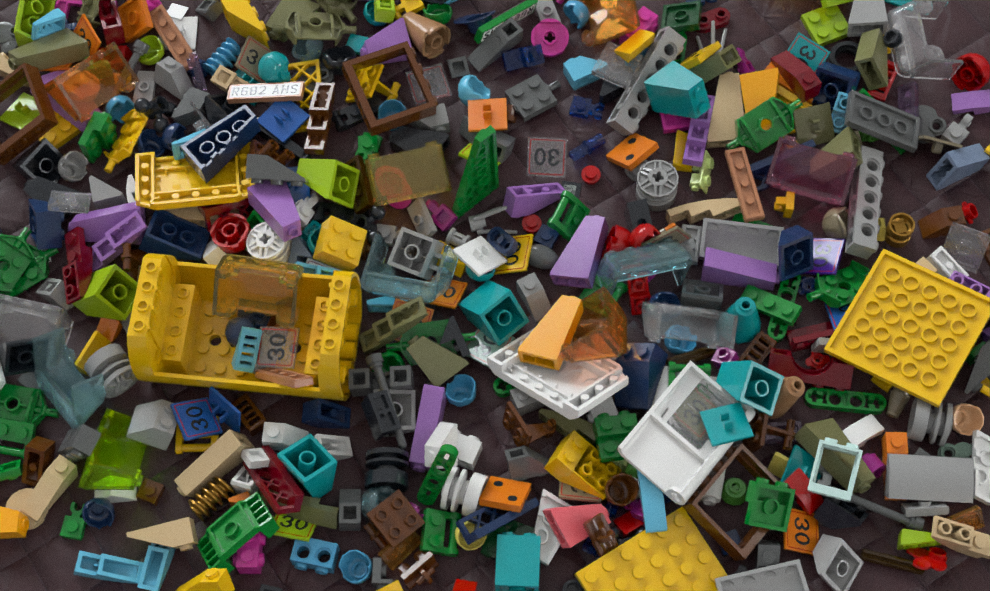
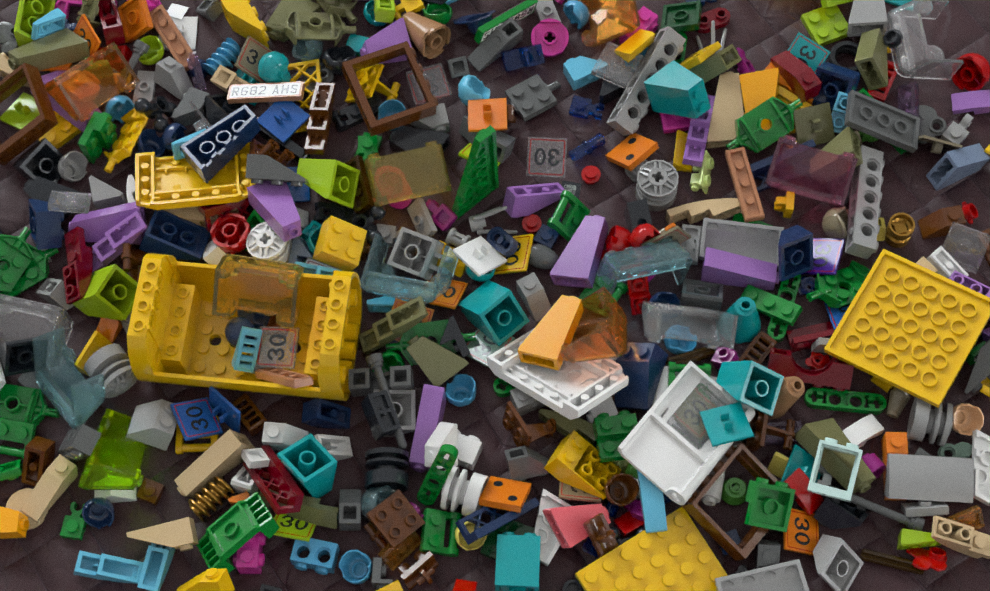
white plate [295,193,320,227] -> none

